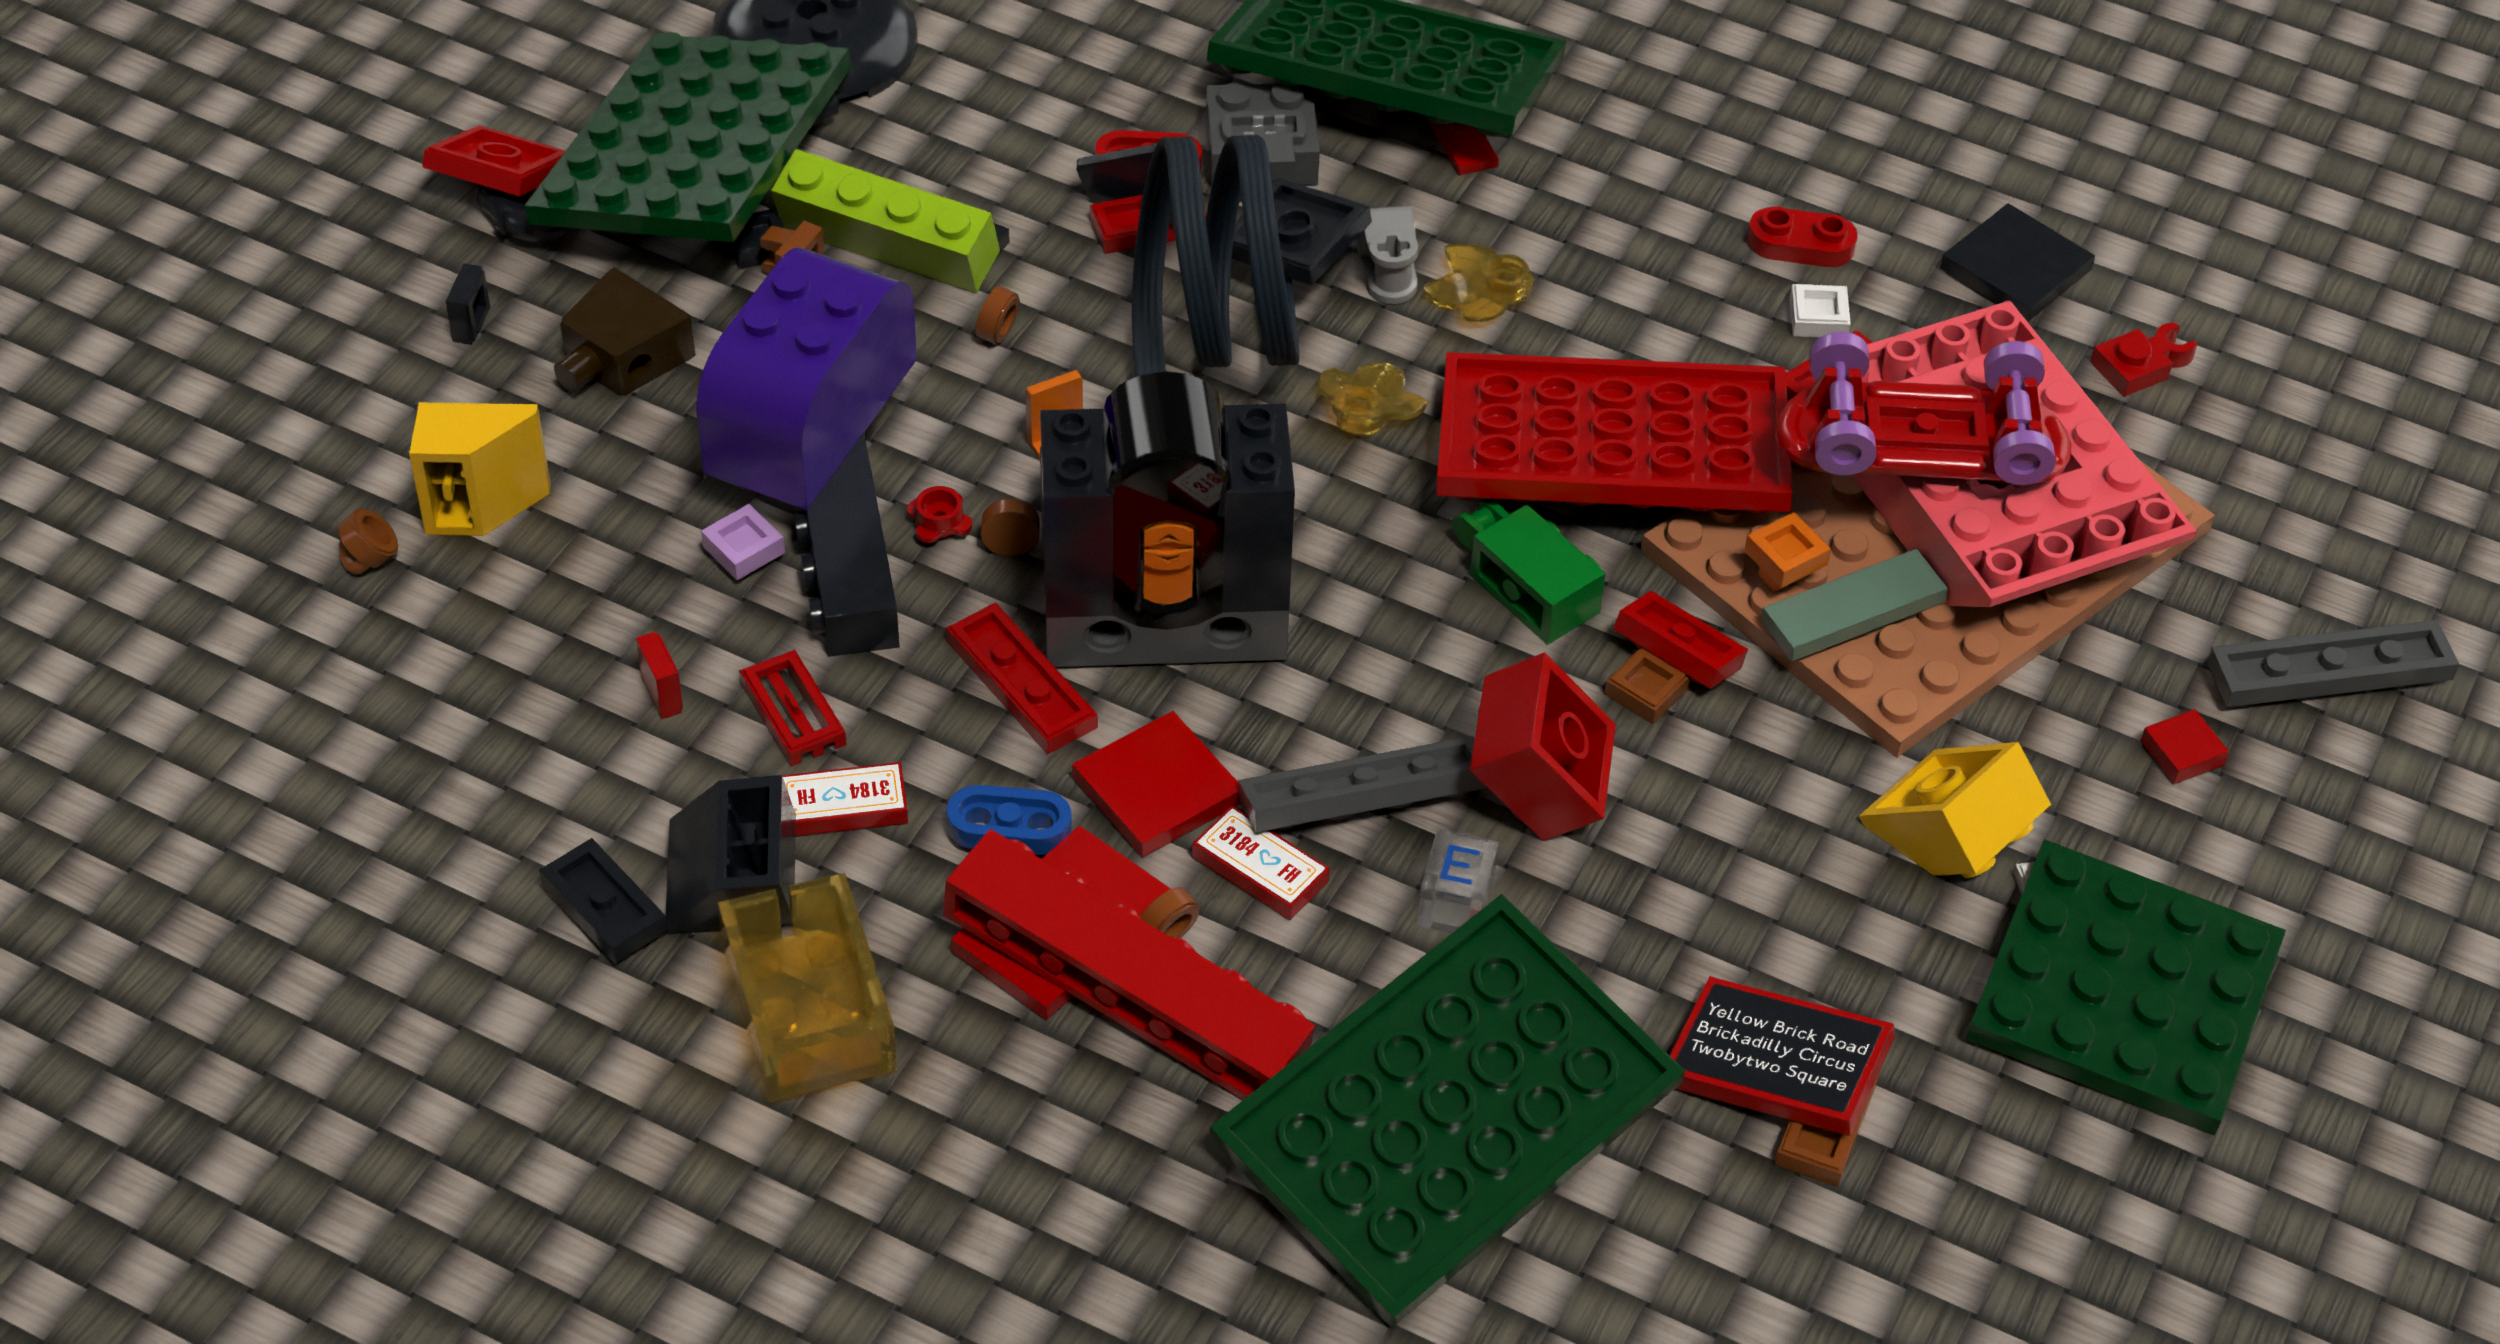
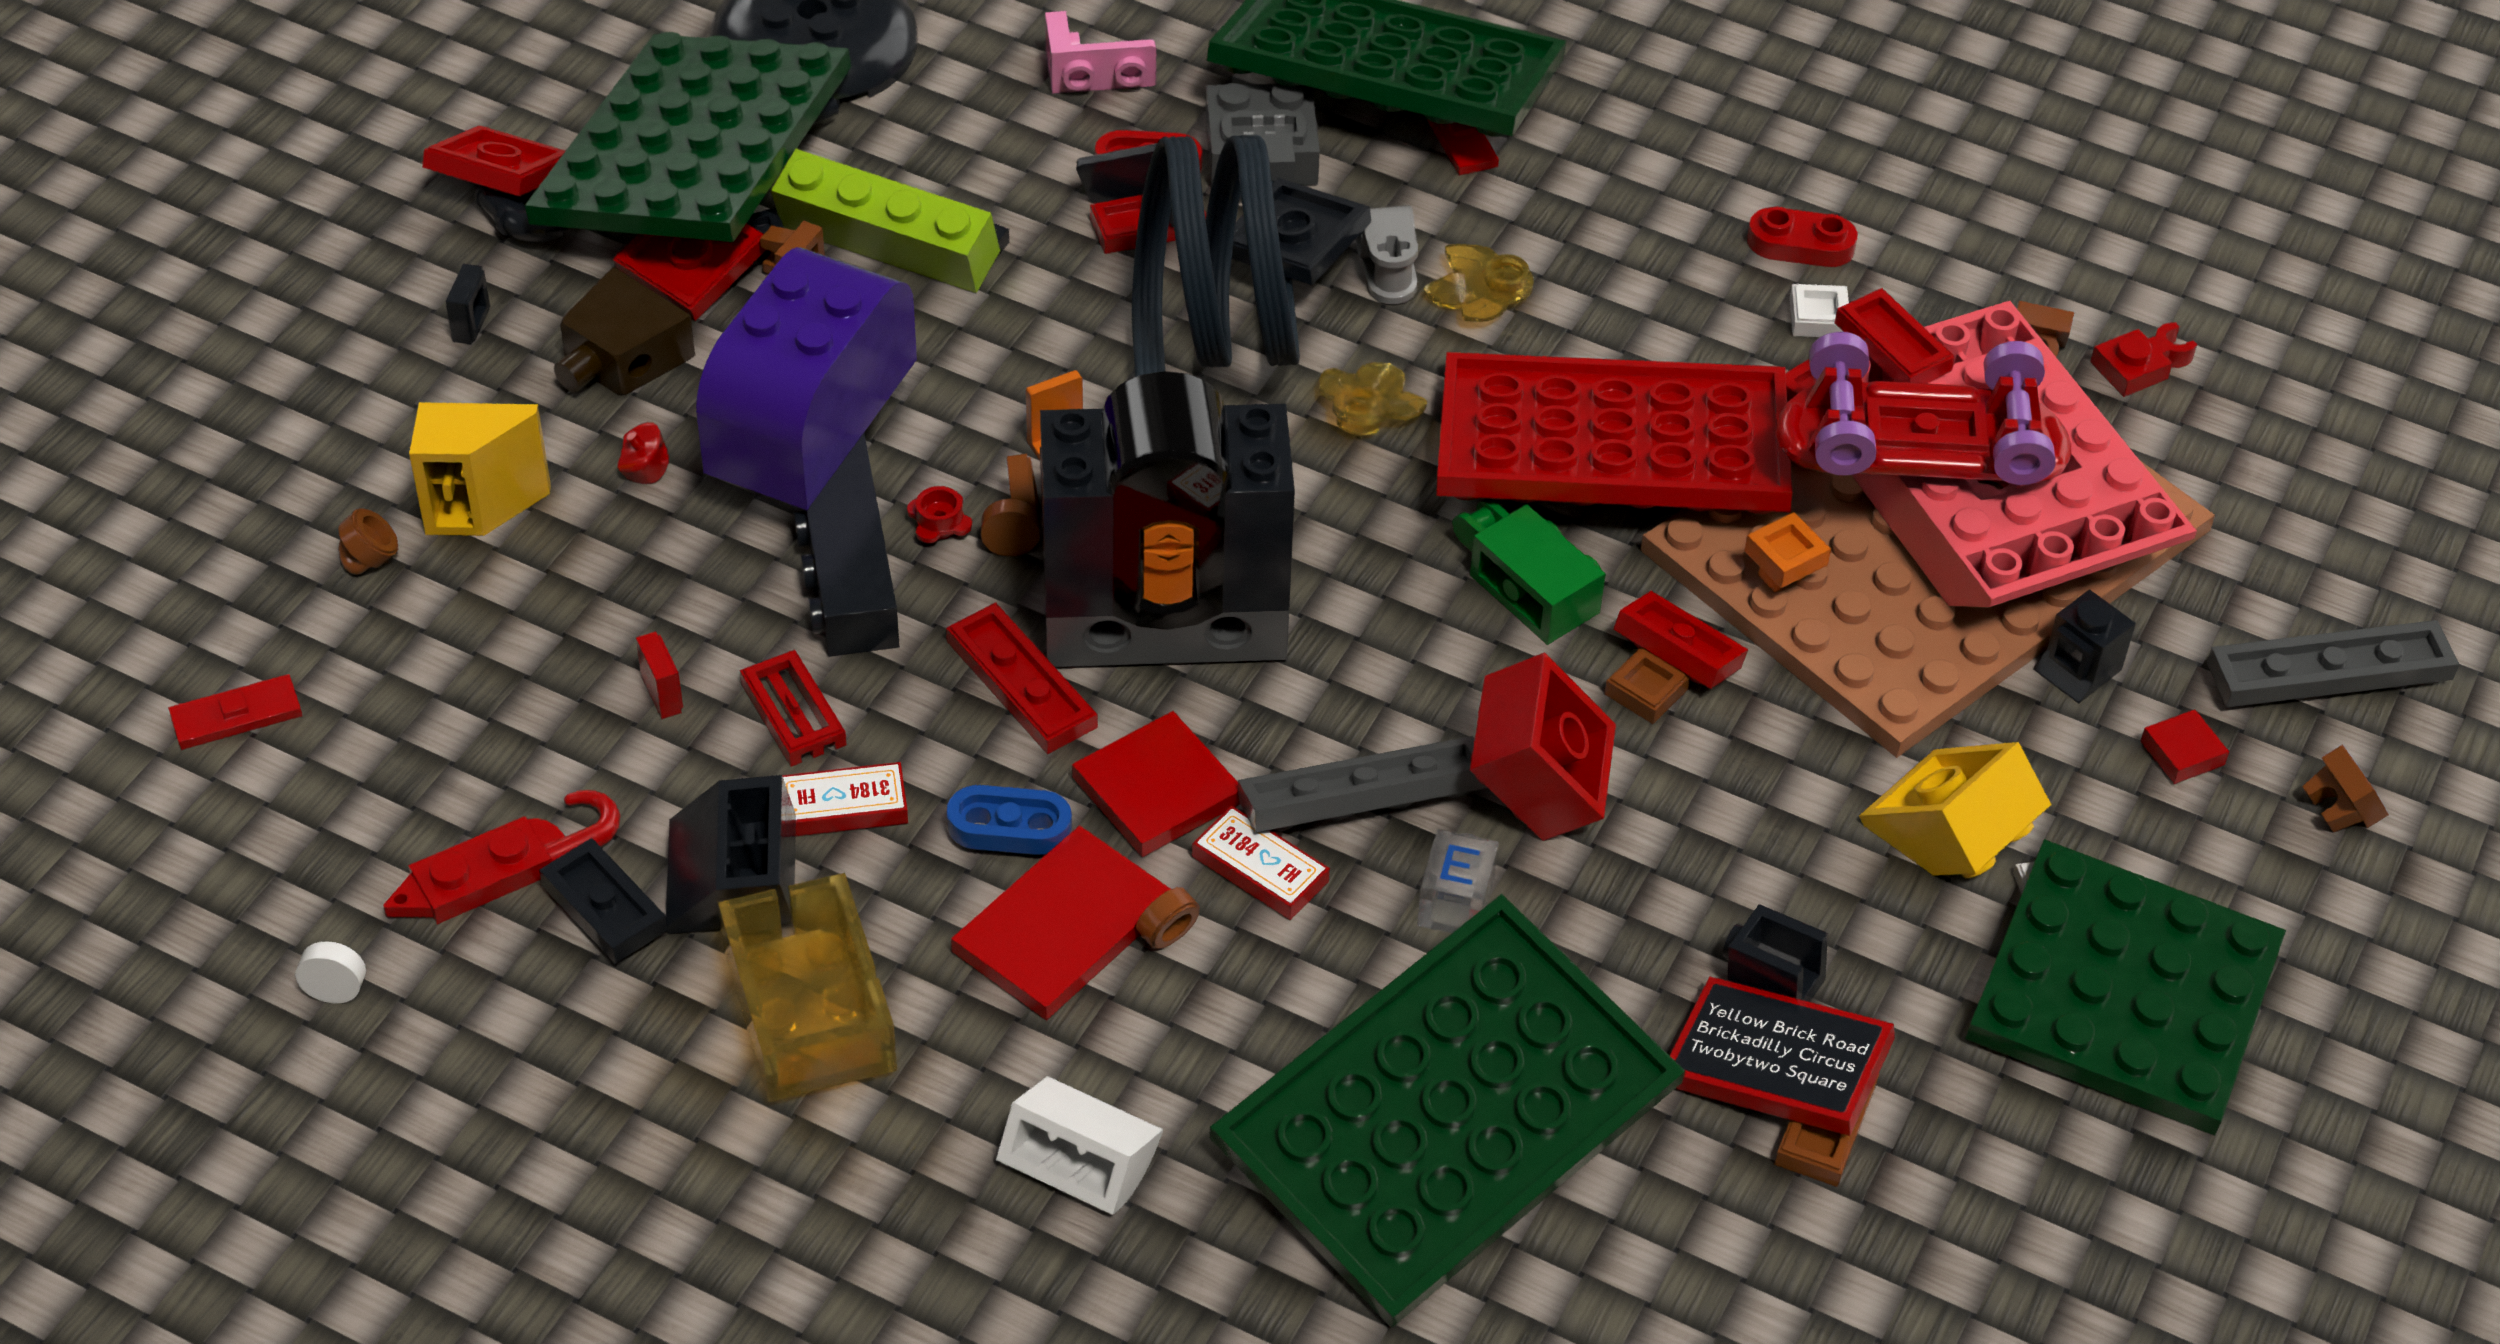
lavender plate [701,504,785,580] -> none
red brick [943,828,1316,1100] -> none
dark orange tile [975,285,1020,345] -> none
sand green tile [1761,549,1948,662] -> none
black tile [1940,203,2095,322] -> none
none -> red piece [168,674,303,750]
none -> white tile [295,942,366,1004]
none -> red plate [383,790,620,924]
none -> red tile [612,223,766,321]
none -> red piece [617,422,669,484]
none -> white brick [996,1076,1163,1215]
none -> dark orange tile [1007,453,1040,517]
none -> bright pink bracket [1045,11,1156,94]
none -> black window [1723,904,1828,1002]
none -> red tile [1834,288,1955,383]
none -> dark orange tile [2017,301,2075,358]
none -> black window [2033,589,2136,703]
none -> dark orange tile [2302,744,2389,833]

